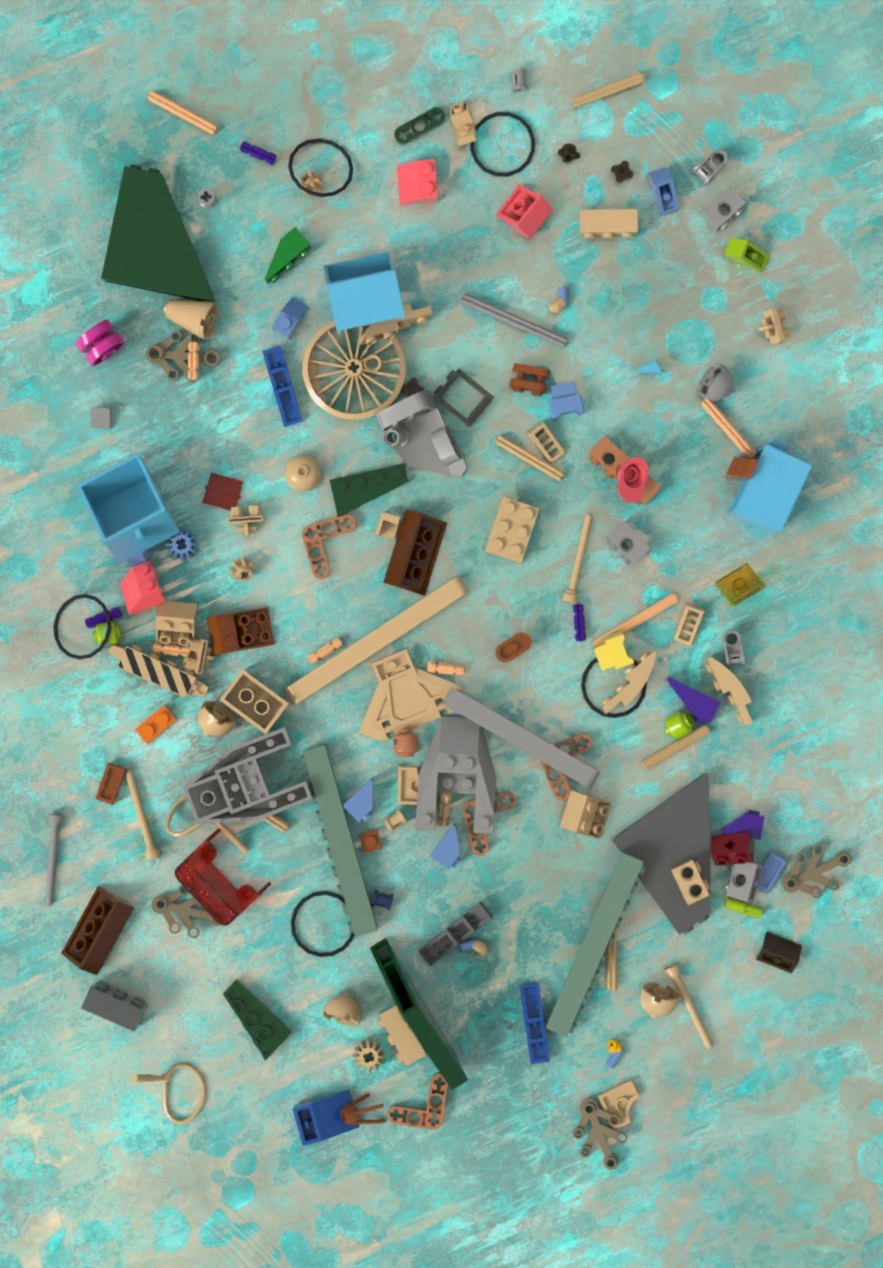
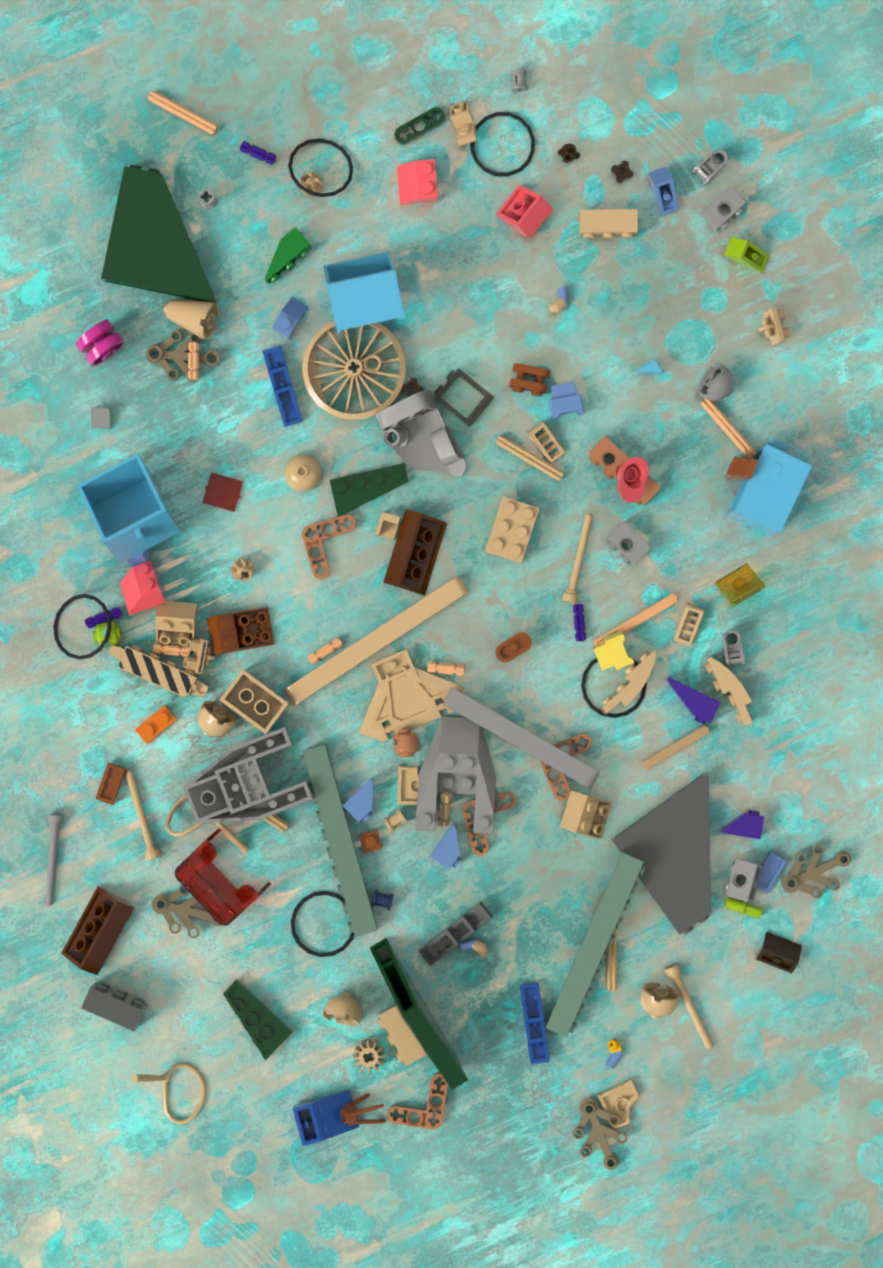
medium blue gear [166,528,199,561] -> none
tan hips [228,505,264,537] -> none
tan slope [359,303,432,345] -> none
light grey axle [461,293,568,348] -> none
tan axle [572,72,644,108] -> none
lime head [664,711,694,739] -> none
tan brick [670,859,710,905] -> none
dark red brick [711,832,755,866] -> none

